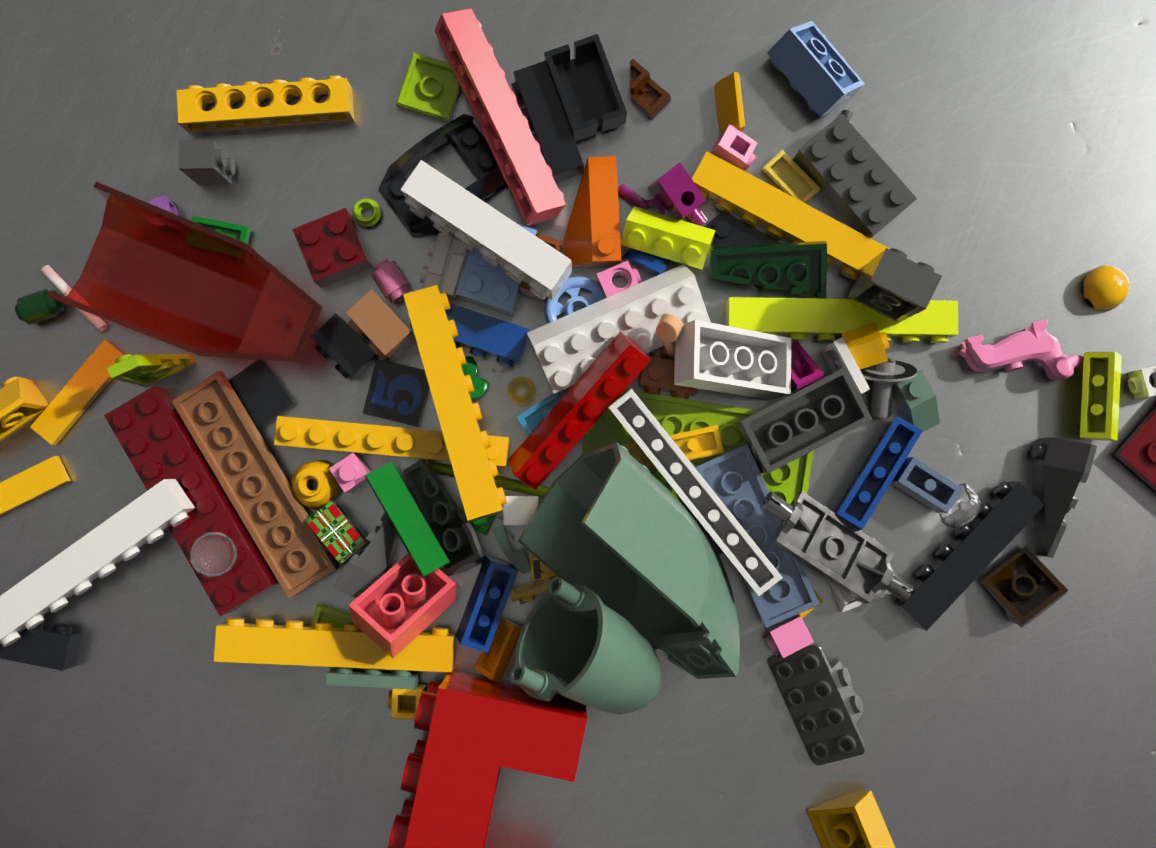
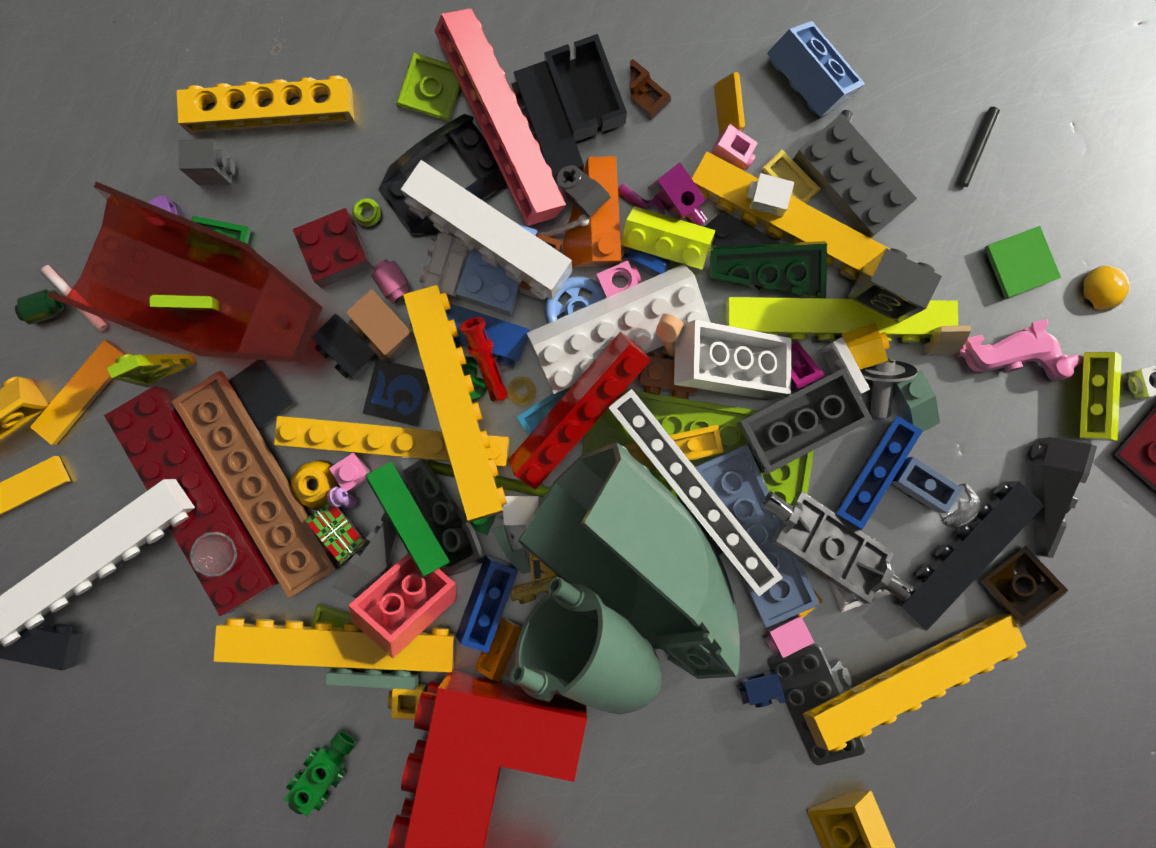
none -> lime tile [150,295,220,311]
none -> green brick [284,730,357,817]
none -> lavender arm [327,486,357,510]
none -> red pin [459,317,508,402]
none -> white hinge [539,215,589,237]
none -> dark grey piece [557,165,611,218]
none -> dark blue brick [738,670,786,708]
none -> white brick [746,173,794,217]
none -> yellow brick [803,614,1027,752]
none -> tan slope [924,325,971,356]
none -> pearl dark grey bar [958,107,1000,187]
none -> bright green tile [984,226,1061,299]

